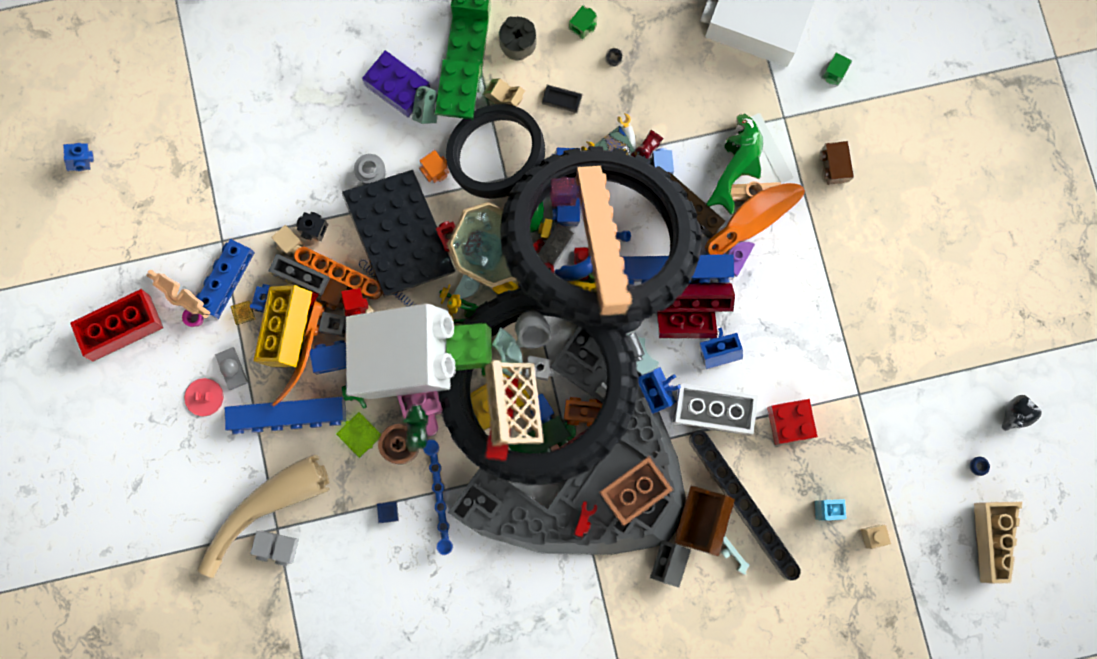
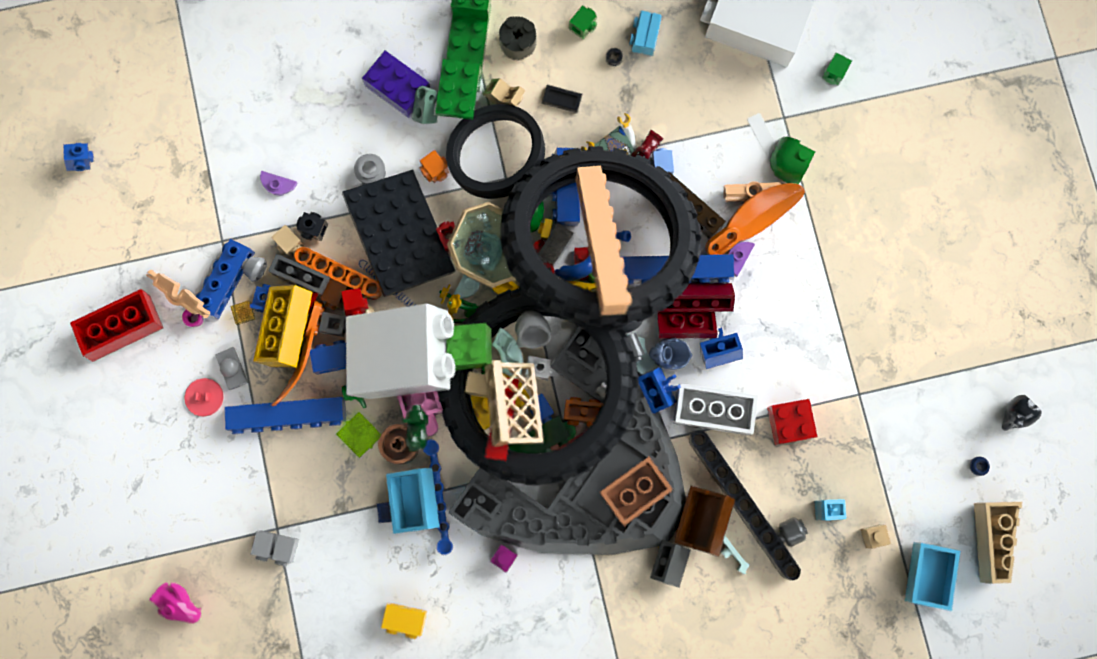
tan brick [197,454,330,578] -> none
clear pink brick [550,177,580,206] -> none
red plate [574,501,597,537] -> none
green piece [706,114,763,215] -> none
reddish brown brick [820,141,854,185] -> none
none -> dark pink animal [149,582,201,624]
none -> light grey cone [242,257,267,282]
none -> medium lavender plate [260,171,298,196]
none -> yellow brick [381,602,428,639]
none -> medium azure piece [386,468,439,534]
none -> tan brick [465,372,488,398]
none -> magenta brick [490,544,518,573]
none -> medium azure brick [629,11,662,56]
none -> sand blue hair [649,338,692,370]
none -> green brick [769,137,816,184]
none -> dark grey head [777,517,808,547]
none -> medium azure piece [904,542,960,611]

